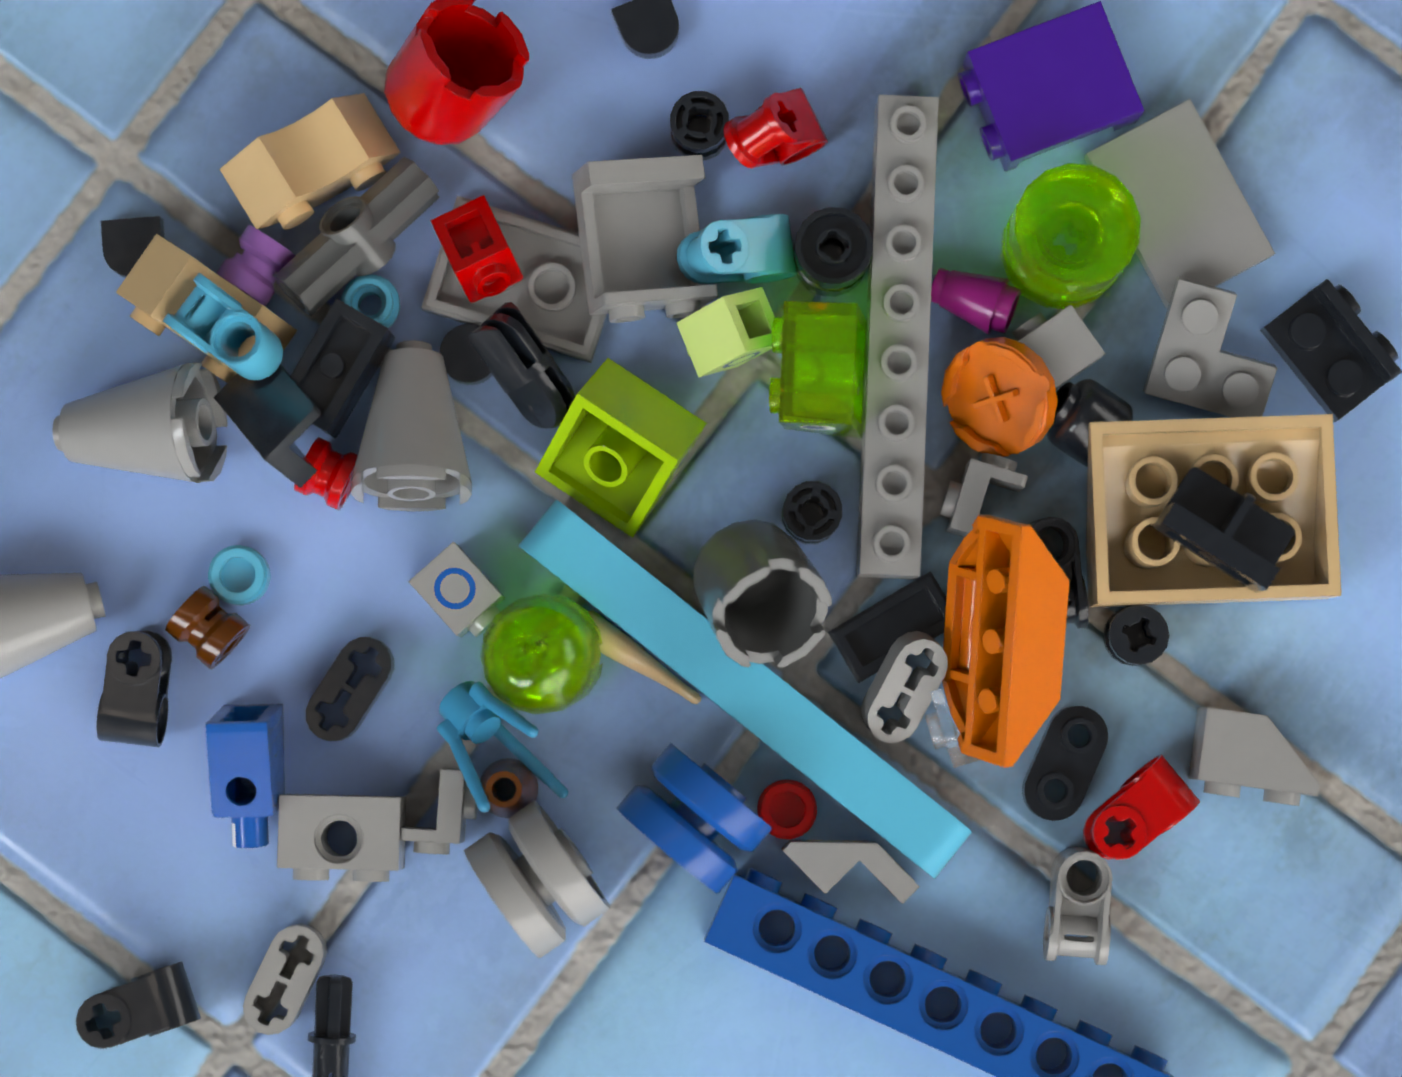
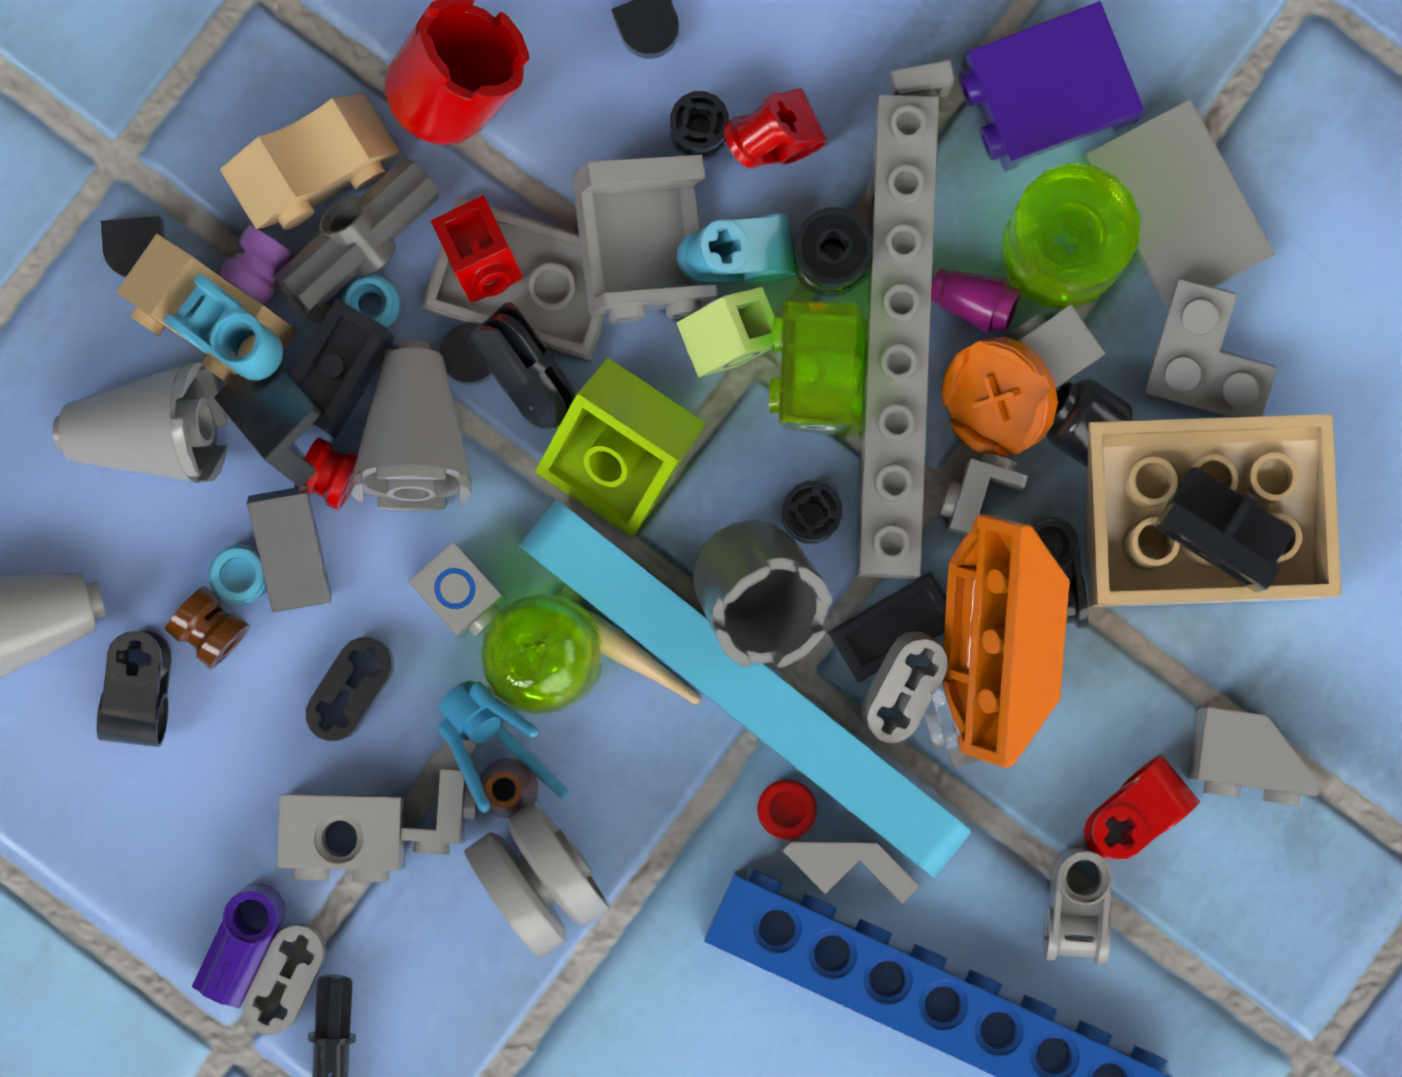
black piece [76,961,201,1049] -> none
blue torso [205,704,285,848] -> none
blue wheel [616,743,773,894] -> none
black plate [1022,706,1108,821] -> none
black wheel [1103,605,1169,666] -> none
black bracket [1260,279,1402,422] -> none
none -> dark purple piece [192,884,286,1009]
none -> tile [247,485,332,613]
none -> light grey tile [888,60,954,97]

